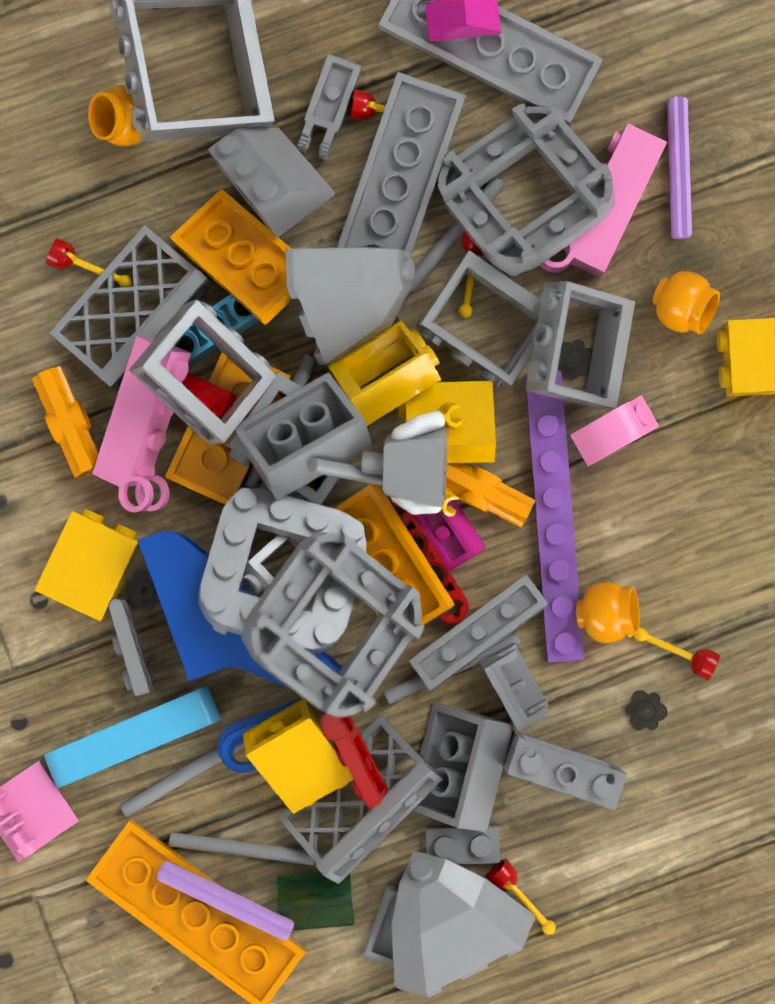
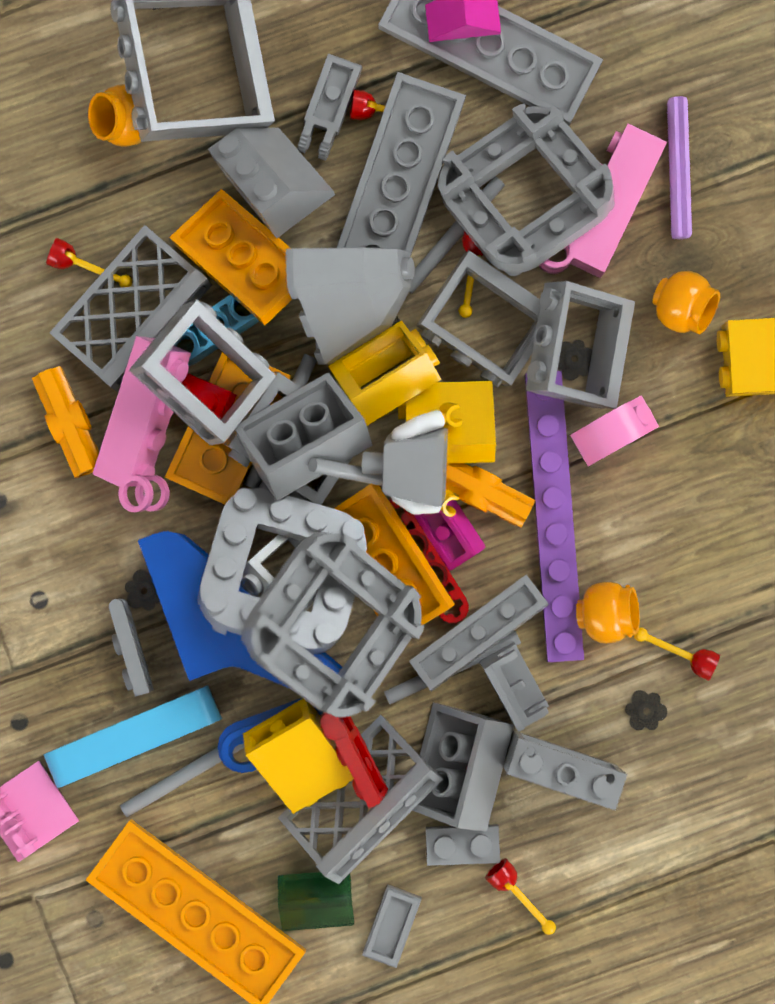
yellow brick [34,508,140,622] -> none
lavender axle [156,861,294,940] -> none
light grey bar [169,832,314,865] -> none
light grey brick [391,851,535,998] -> none

